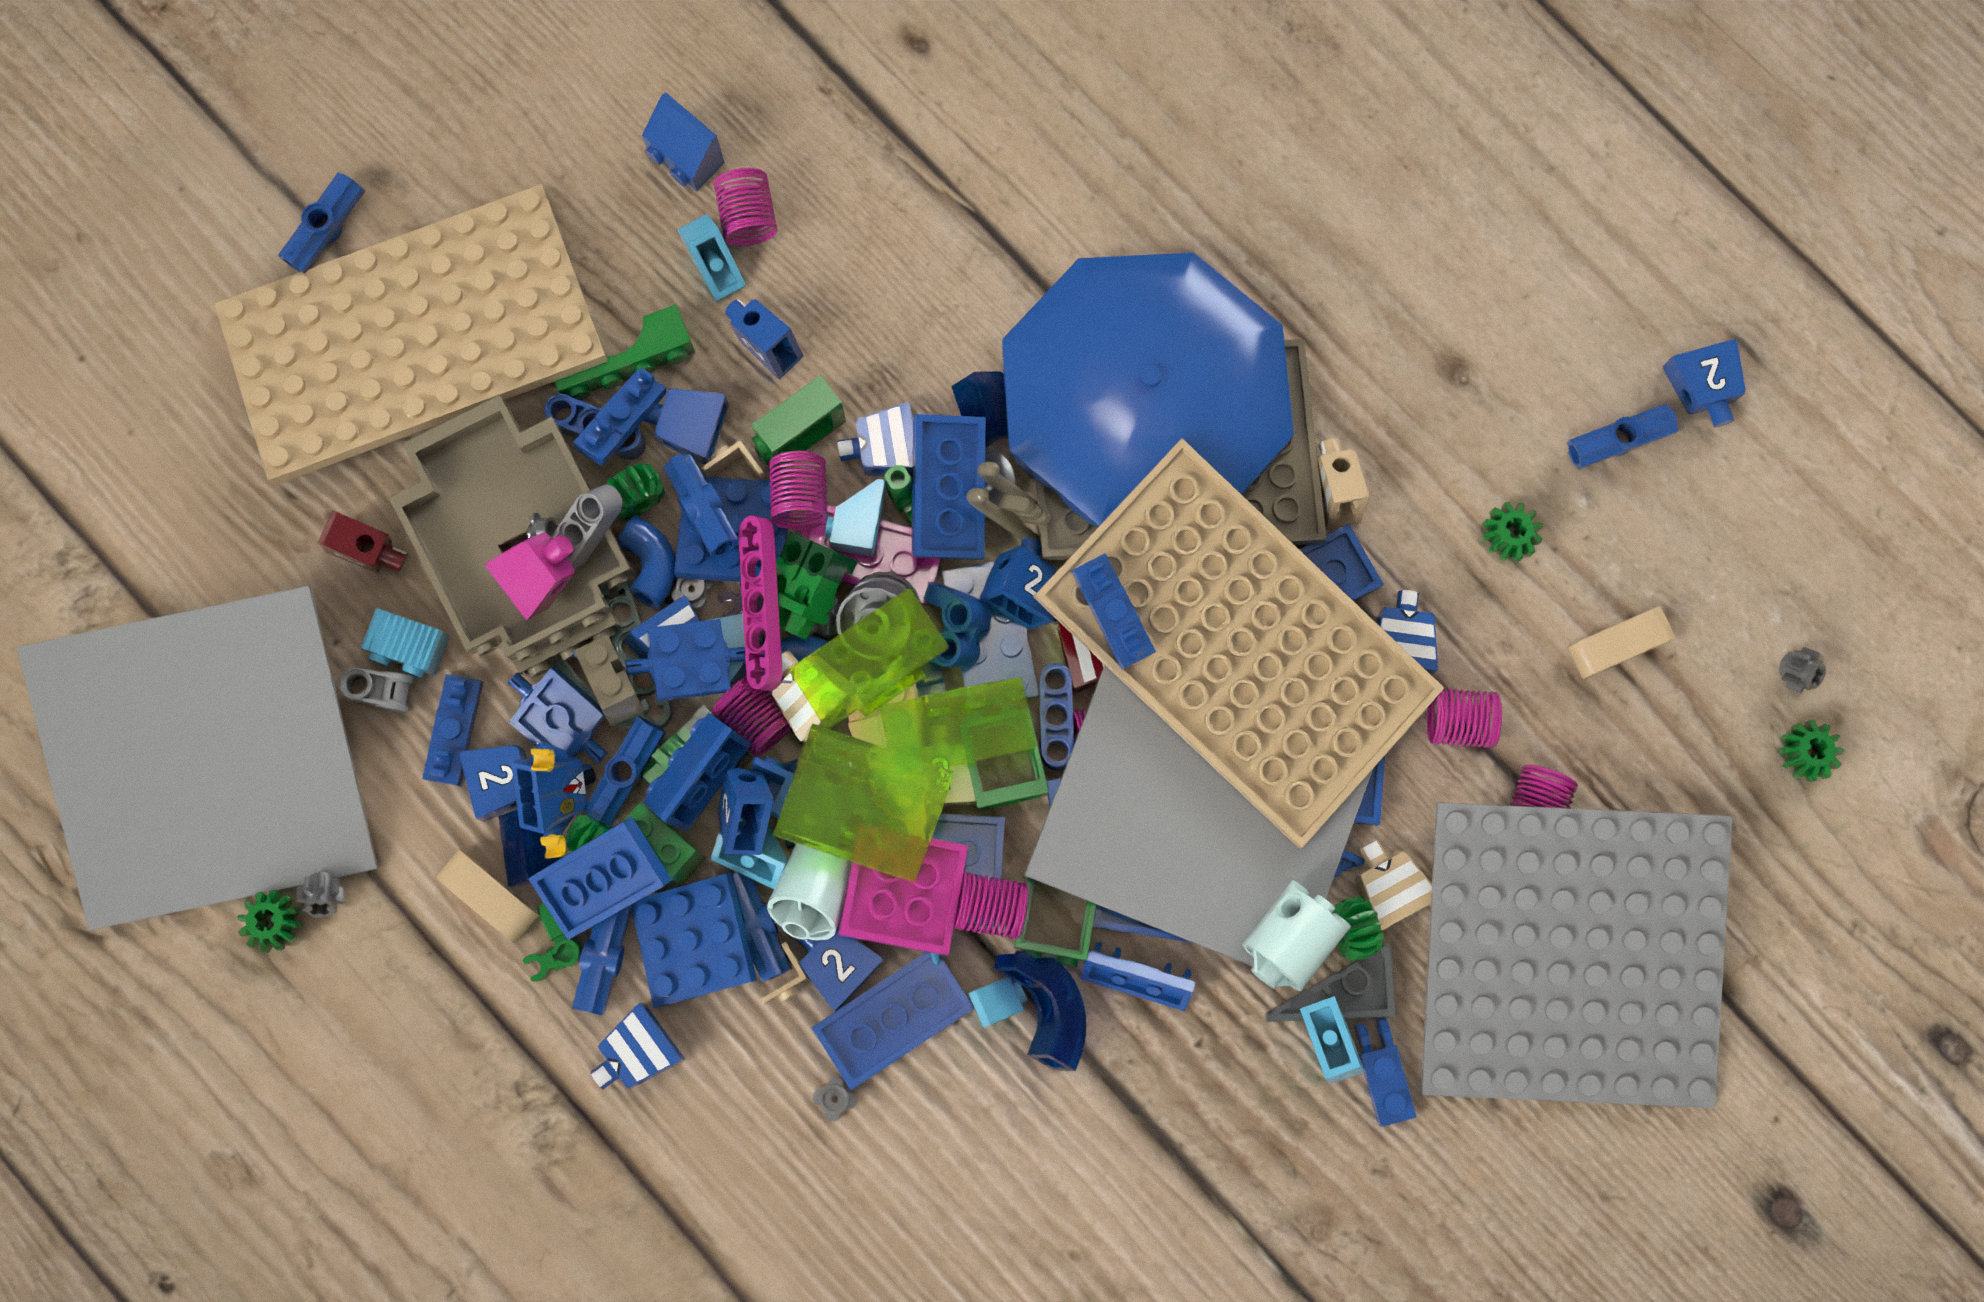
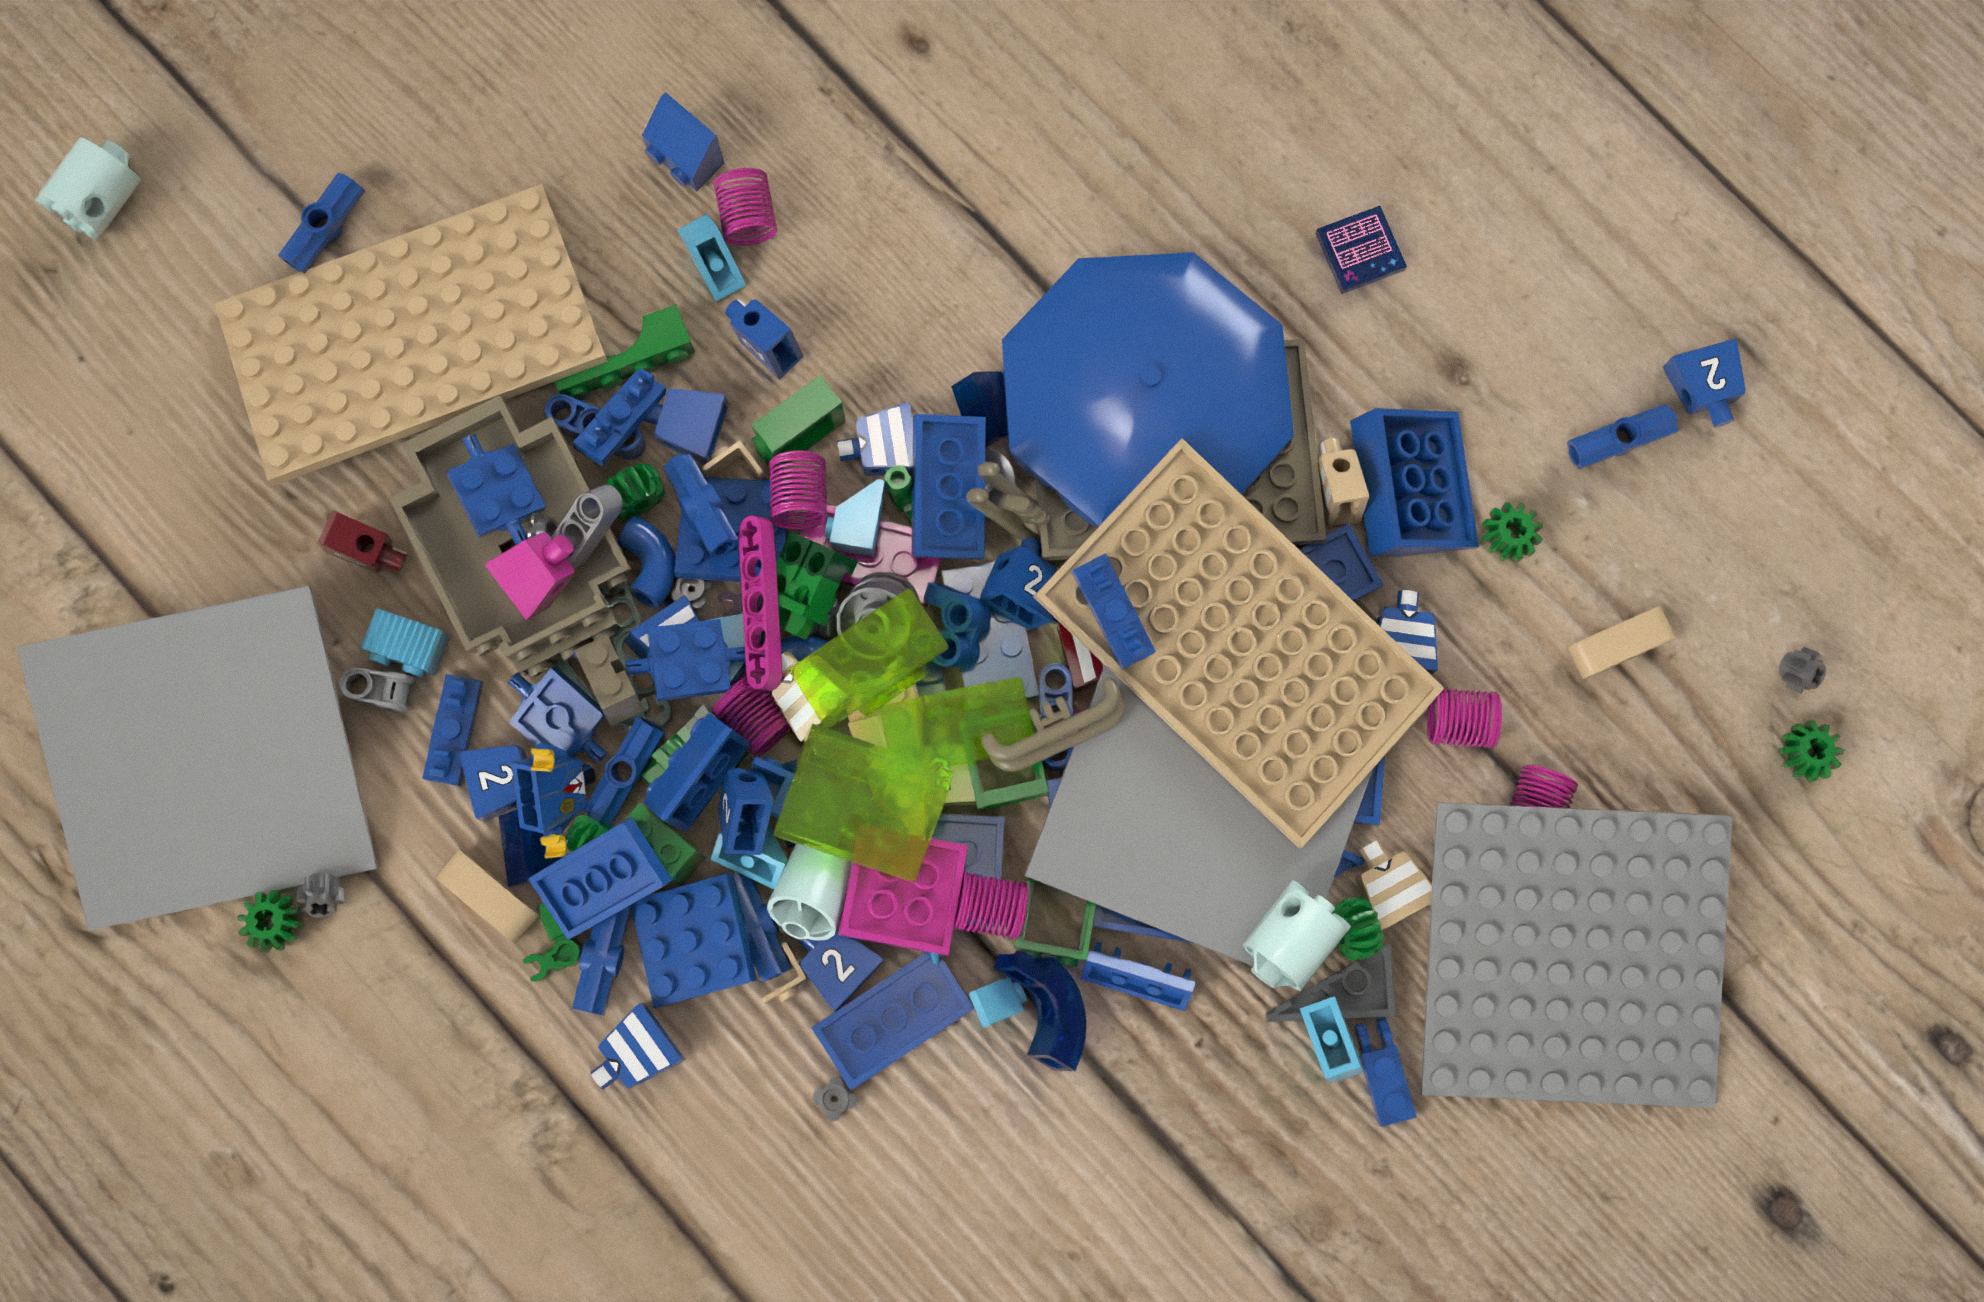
none -> light aqua cylinder [35,137,141,241]
none -> blue plate [447,434,546,545]
none -> dark tan piece [981,678,1125,772]
none -> clear blue tile [1315,206,1407,294]
none -> blue slope [1350,408,1479,557]

